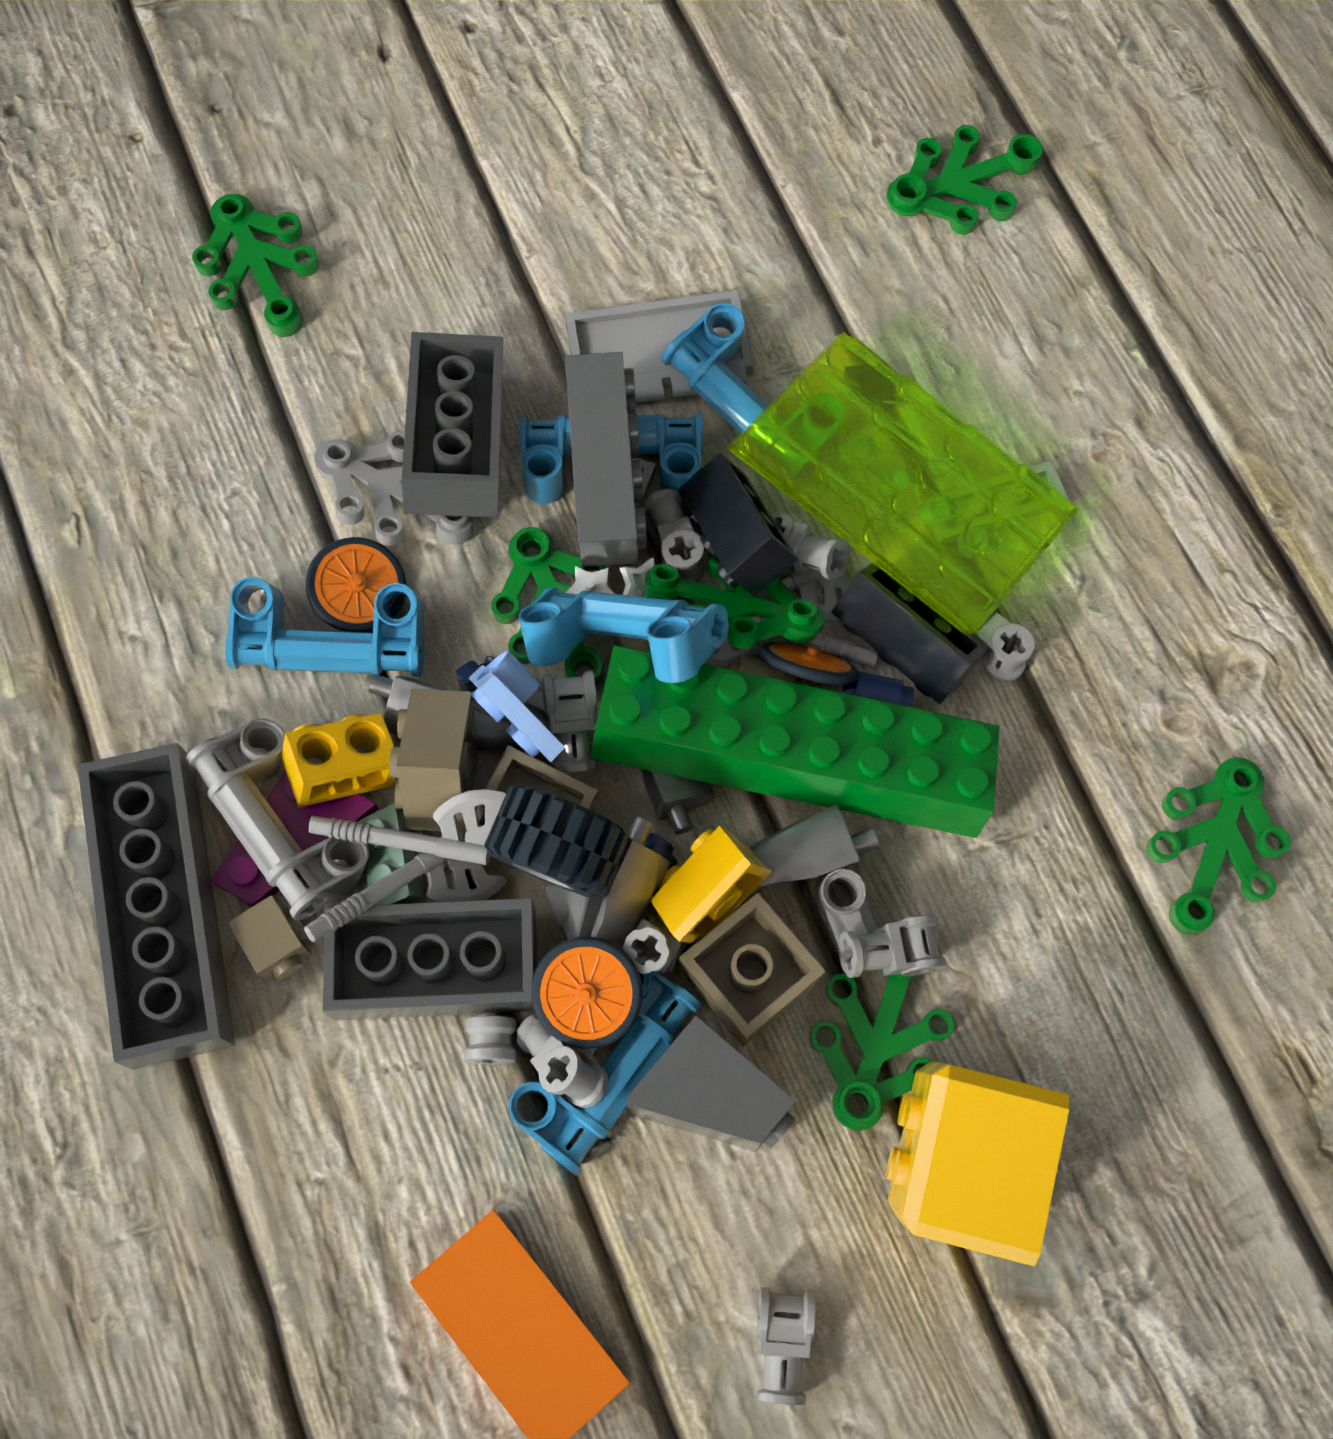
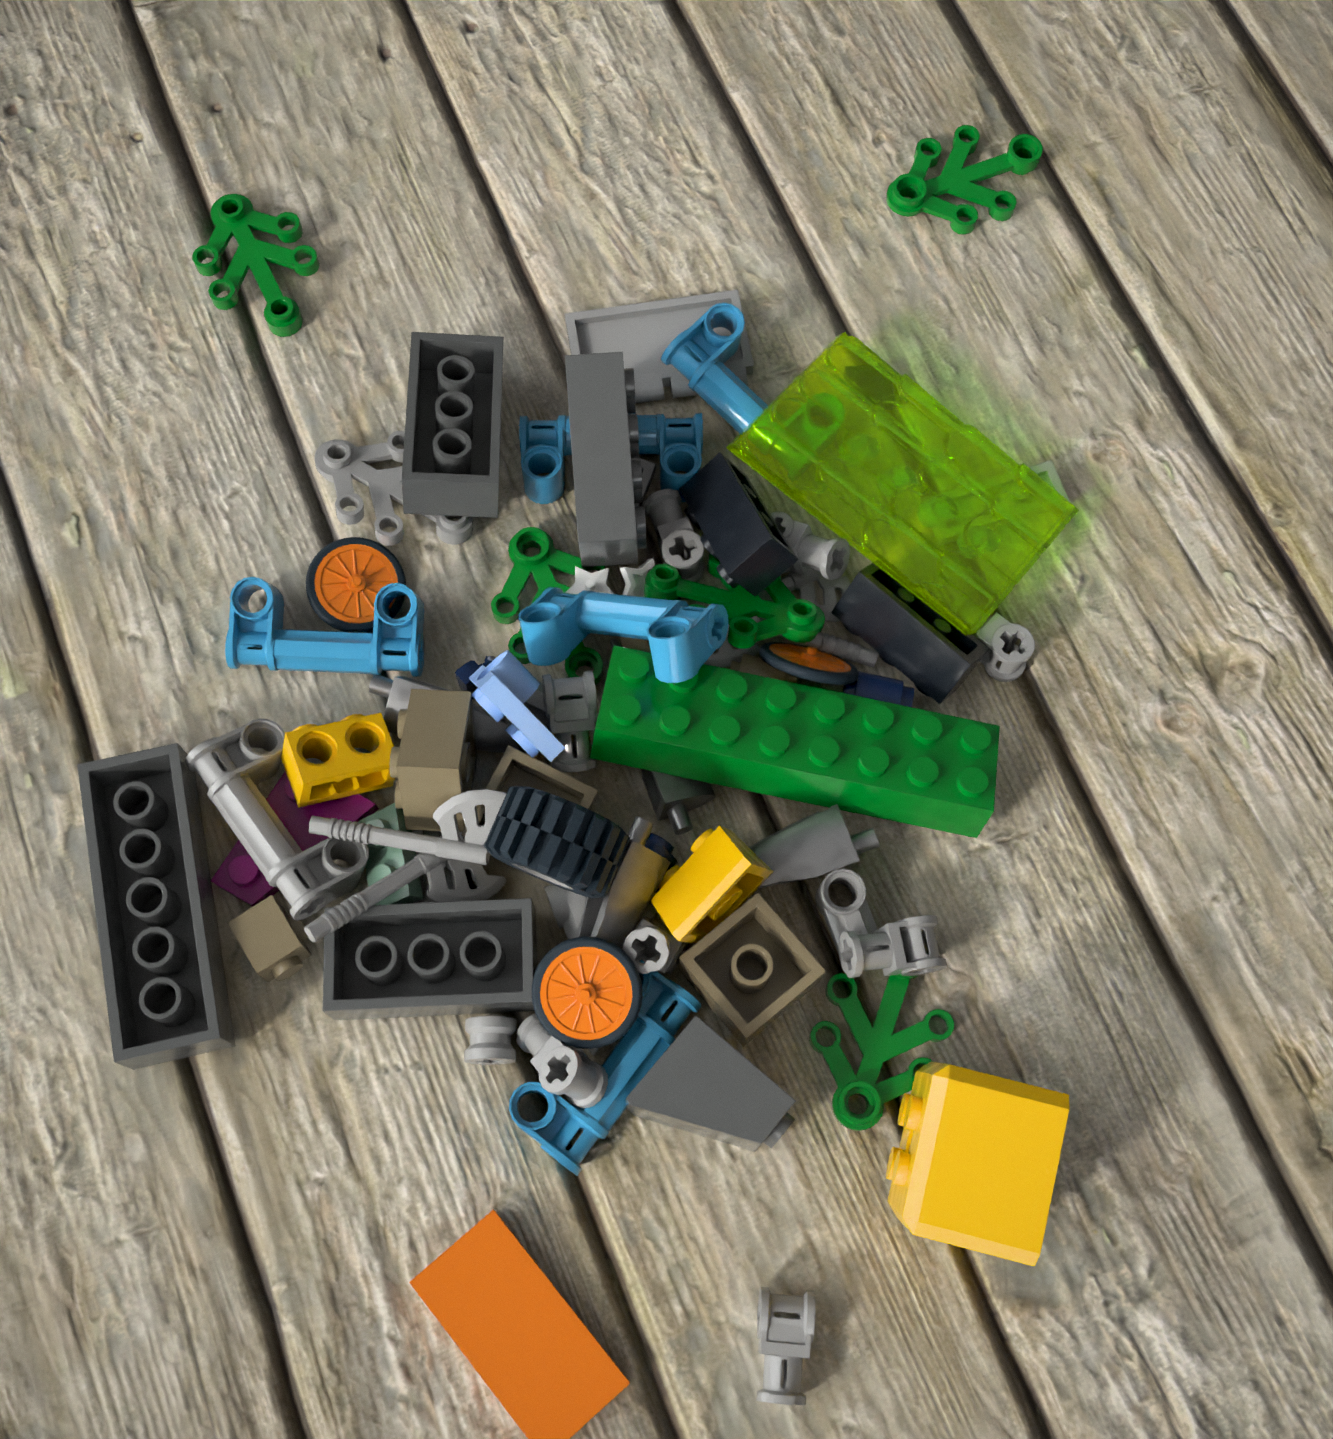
green plant [1146,757,1291,935] -> none

